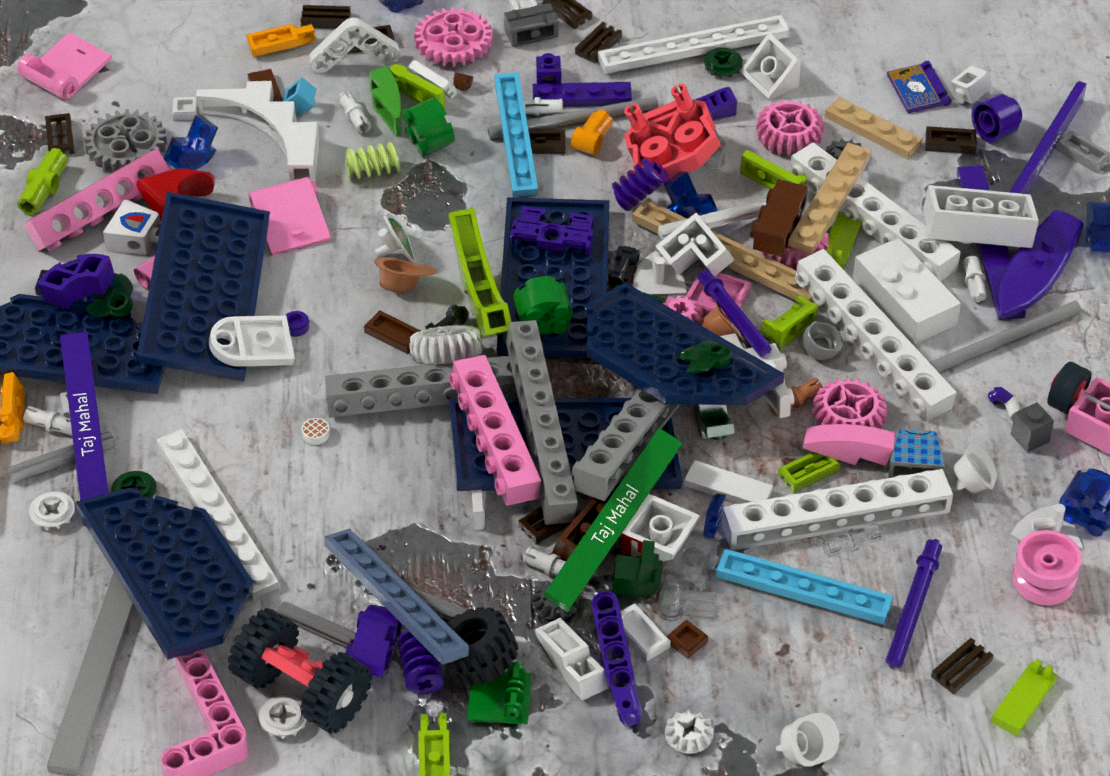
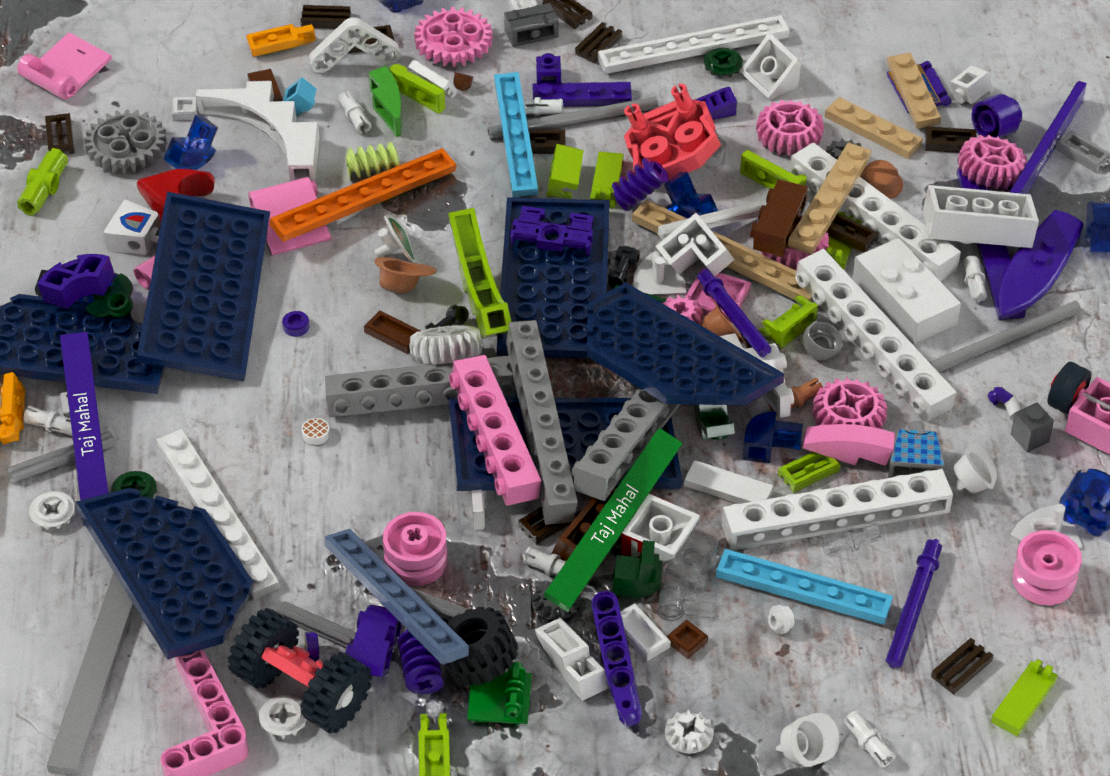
bright pink brick [23,148,170,251] -> none
white tile [209,315,295,367] -> none
green brick [402,97,455,157] -> none
green brick [513,276,573,335] -> none
light orange piece [571,109,613,155] -> none
dark green plate [677,341,732,374] -> none
clear blue tile [703,493,726,539] -> none
none -> orange plate [269,148,457,242]
none -> dark purple tile [304,632,319,662]
none -> bright pink wheel [383,512,447,586]
none -> lime hinge [546,144,584,199]
none -> lime hinge [590,151,624,208]
none -> clear blue brick [742,412,803,463]
none -> white plate [768,605,794,635]
none -> dark brown tile [826,213,879,253]
none -> white pin [843,710,896,768]
none -> nougat piece [859,160,903,199]
none -> tan plate [887,52,941,129]
none -> bright pink gear [958,135,1027,190]

